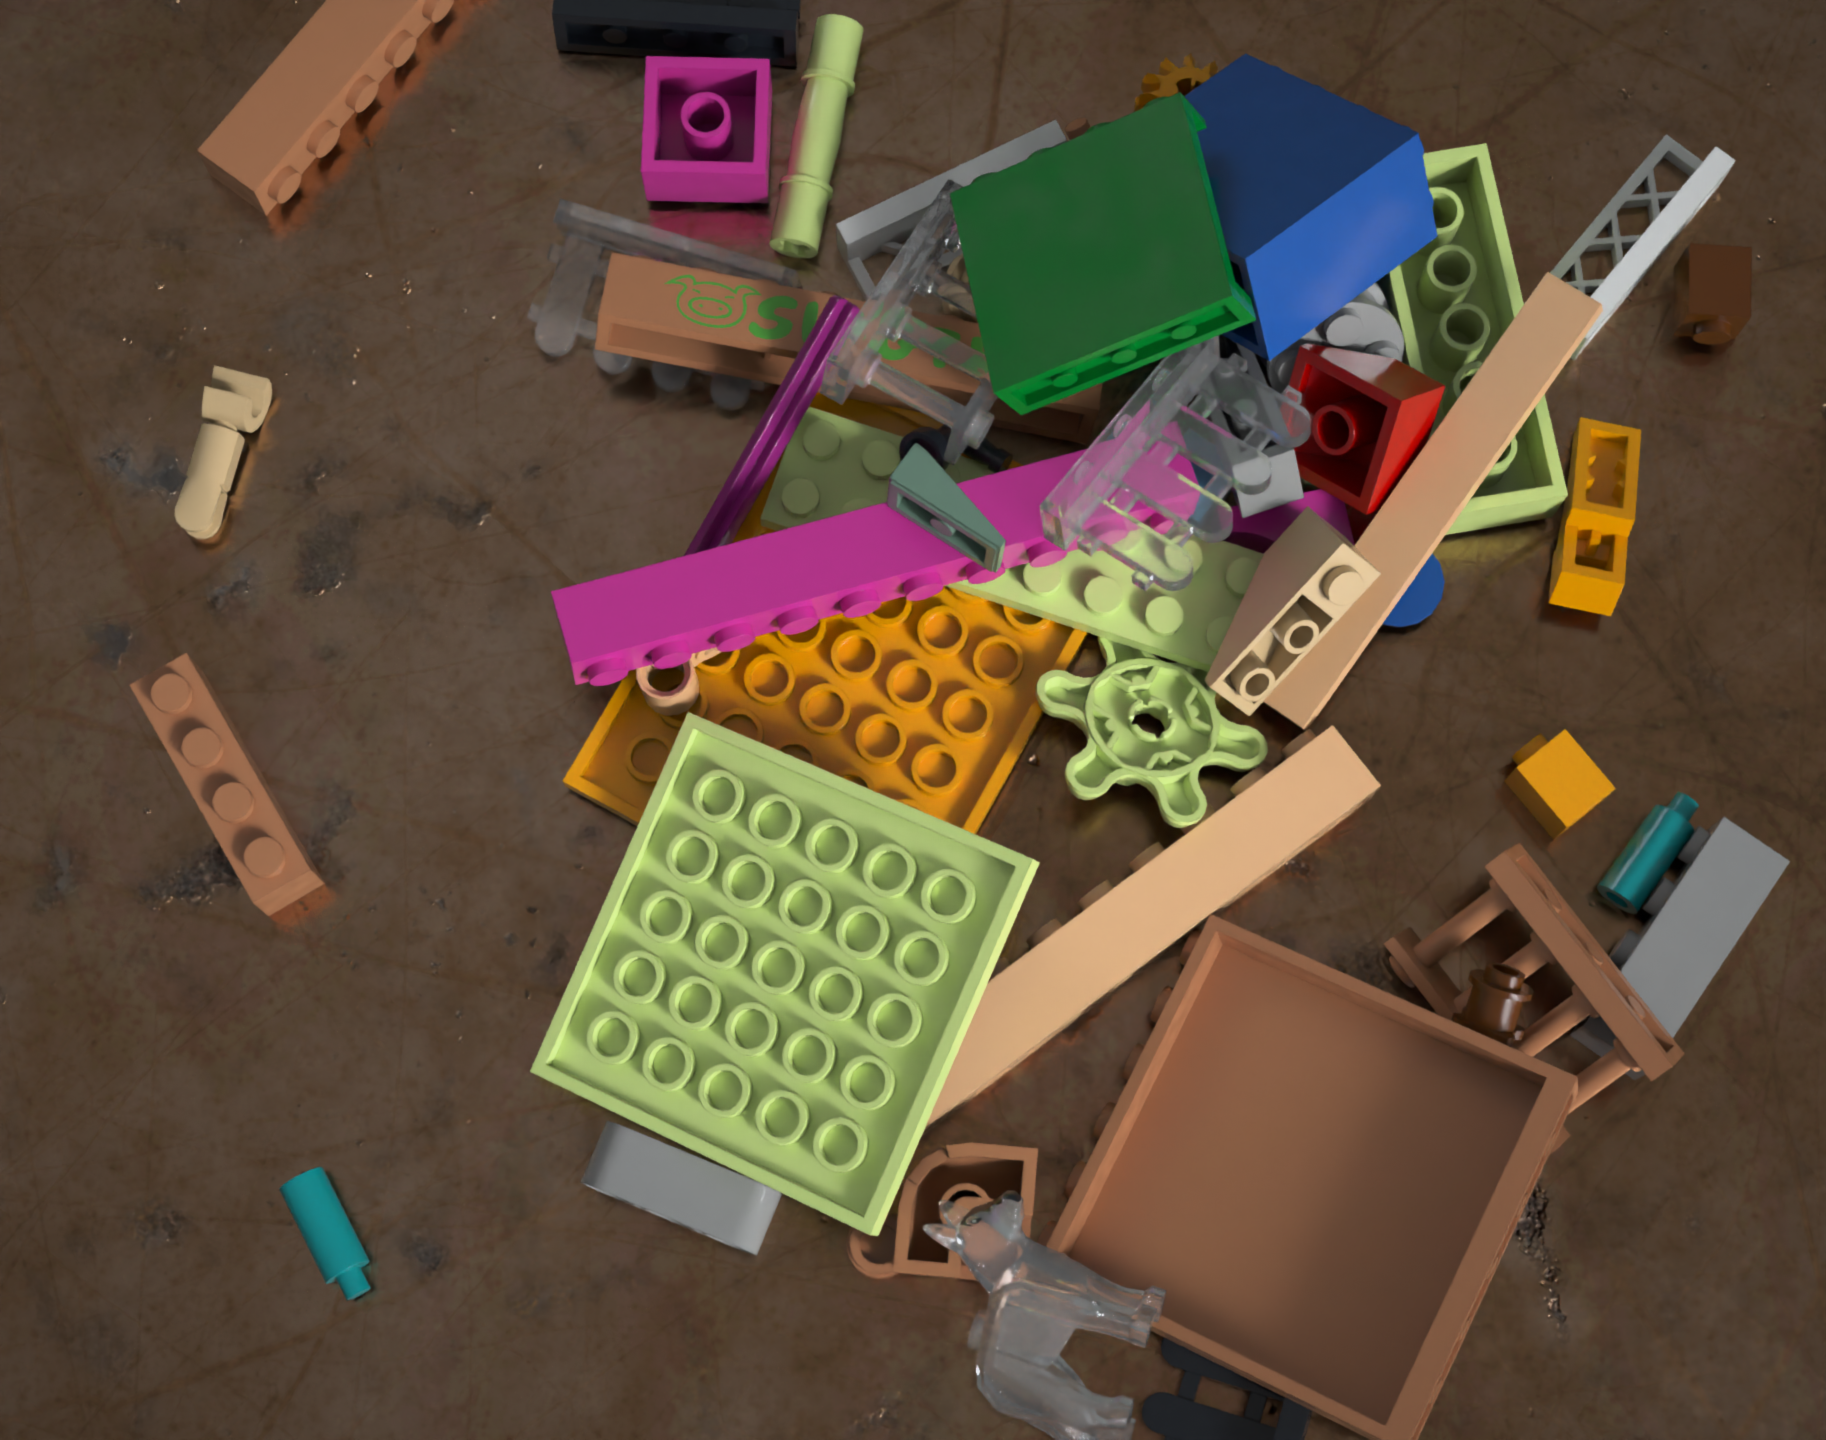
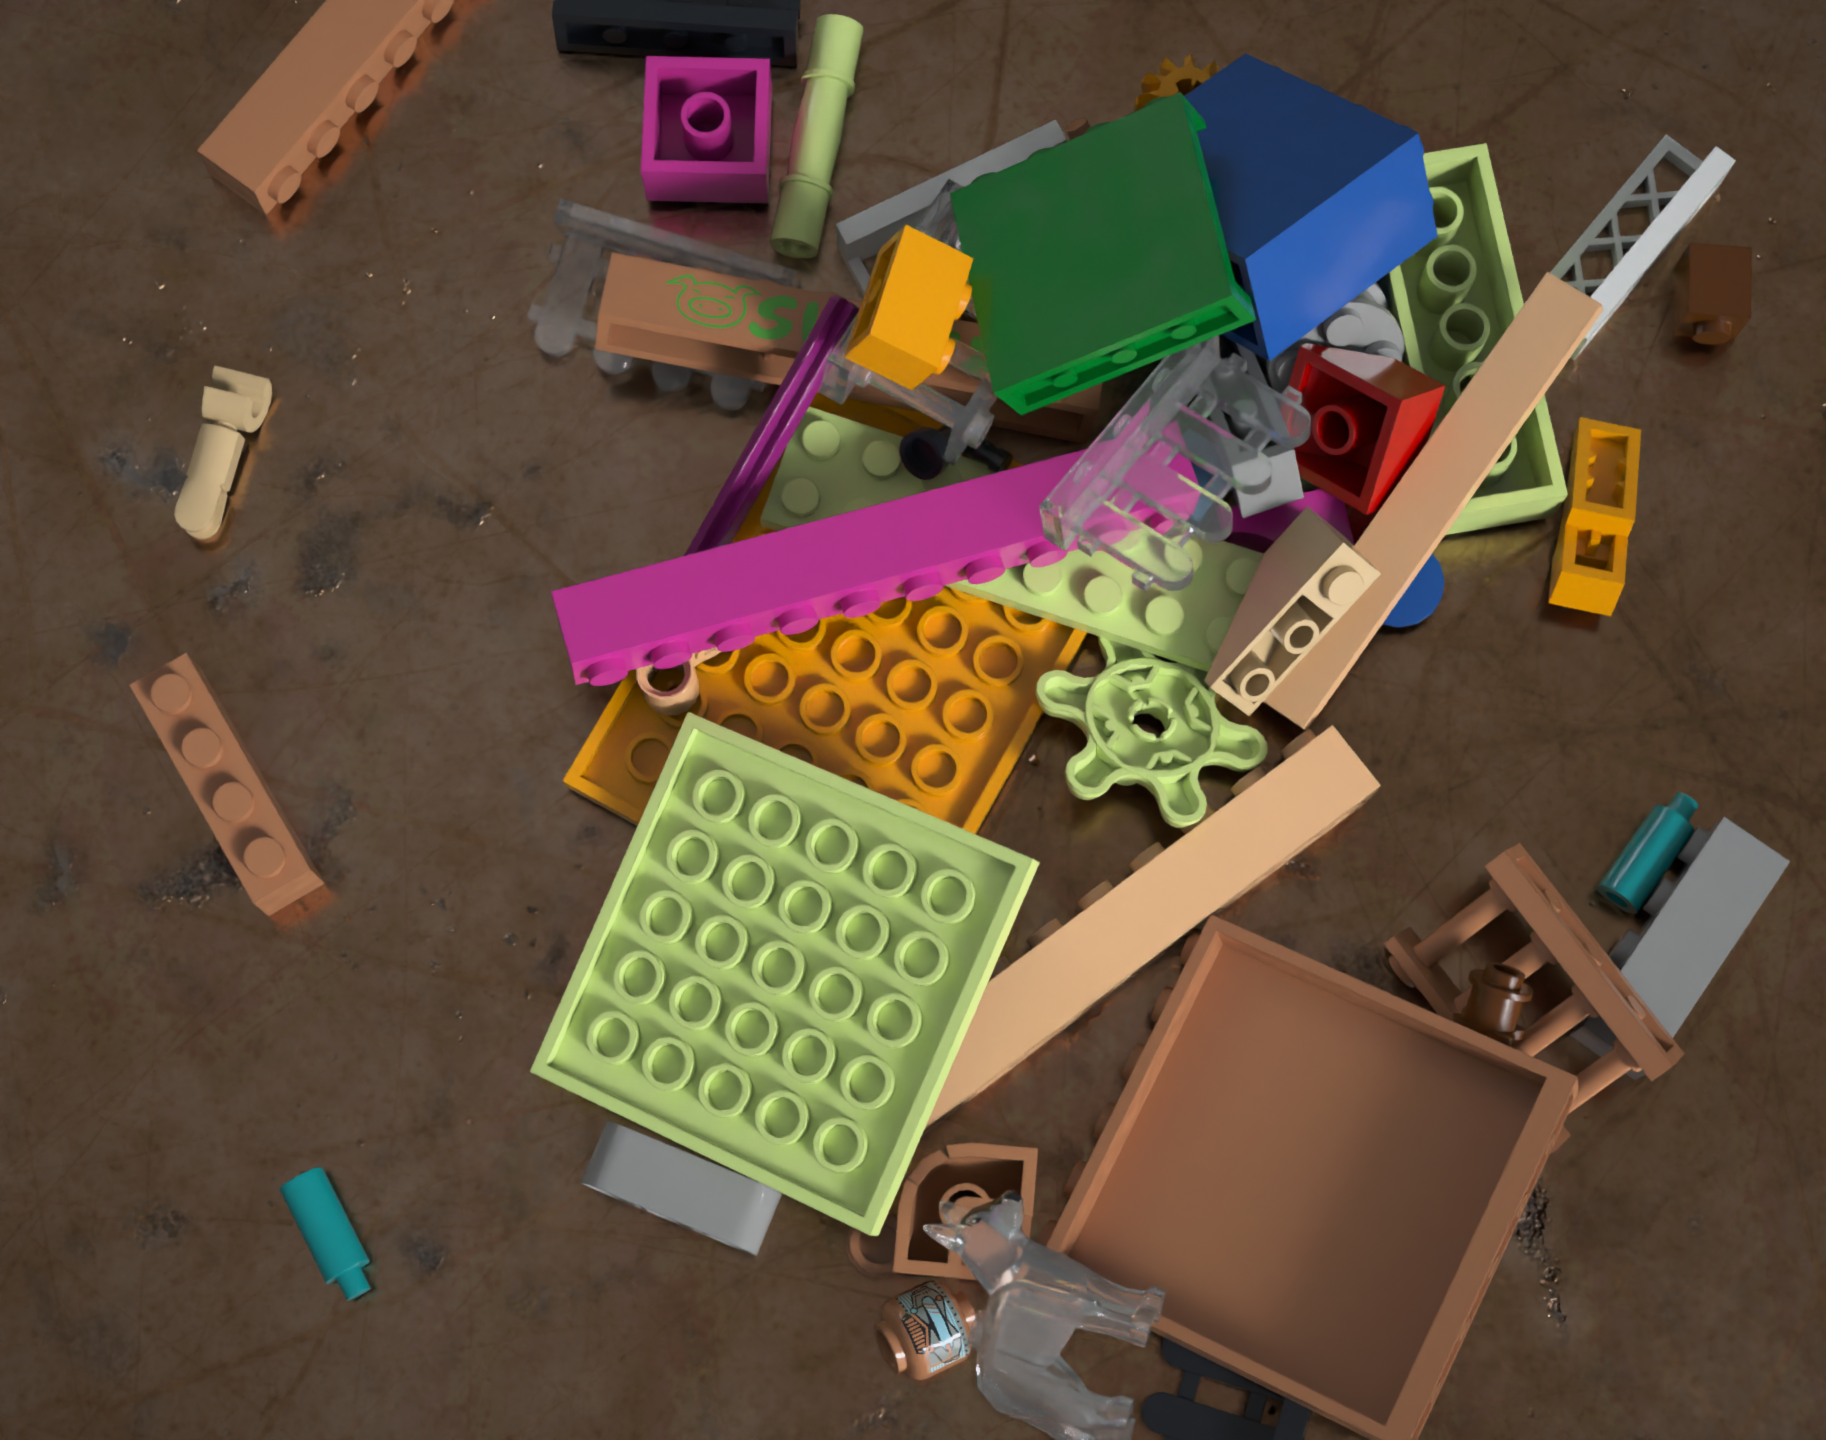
sand green slope [887,443,1006,573] -> none
light orange brick [1504,729,1616,840] -> none
none -> light orange brick [844,224,974,390]
none -> head [874,1280,978,1380]

